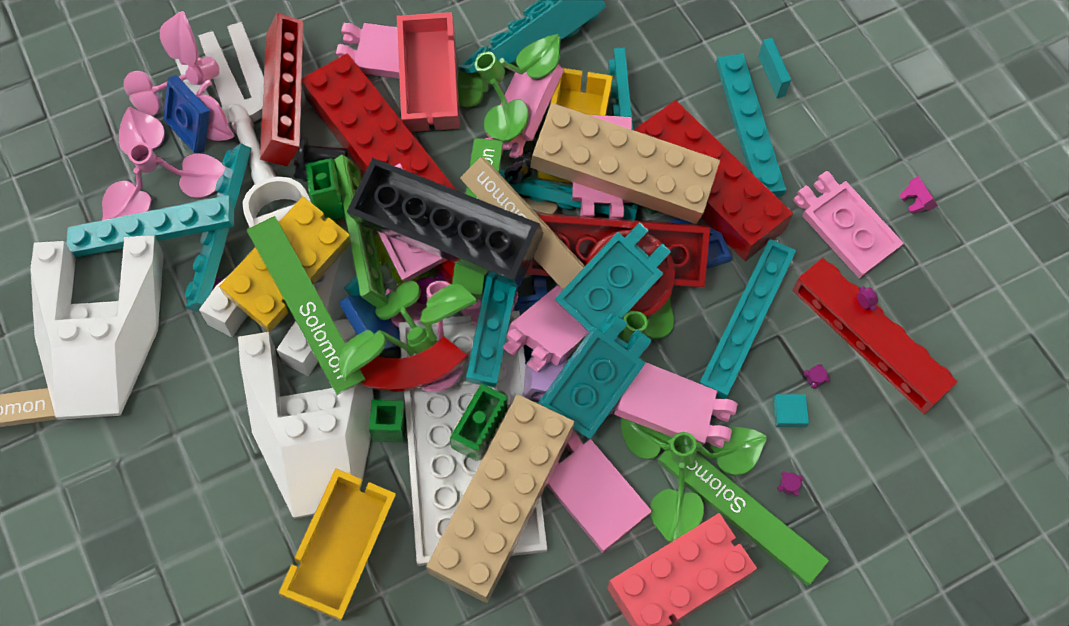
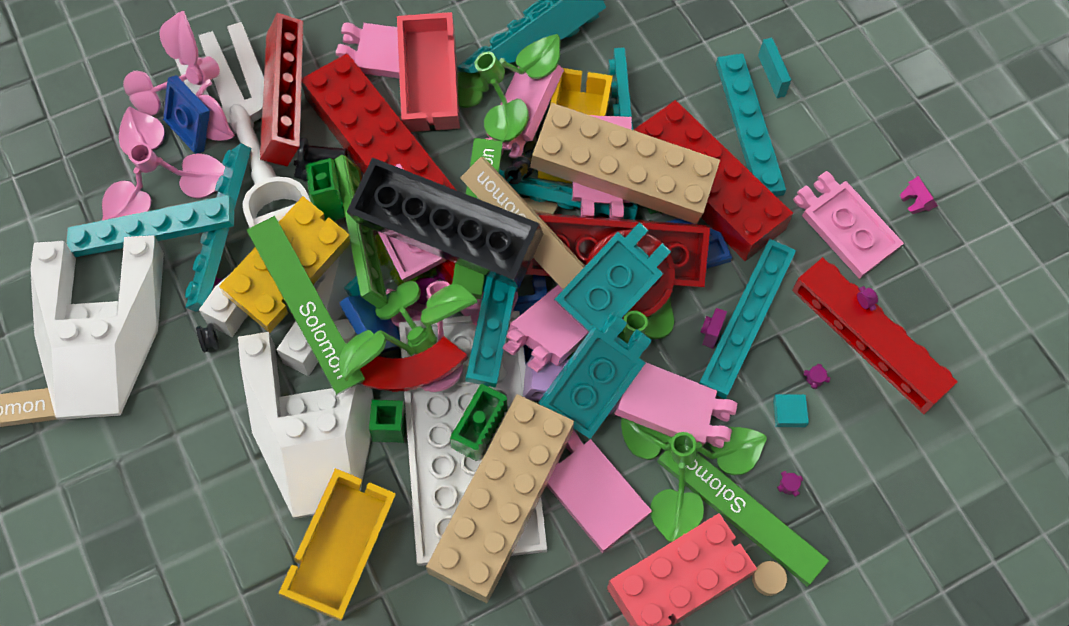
none -> black bush [196,323,219,353]
none -> magenta plate [700,308,727,349]
none -> tan tile [752,561,787,596]

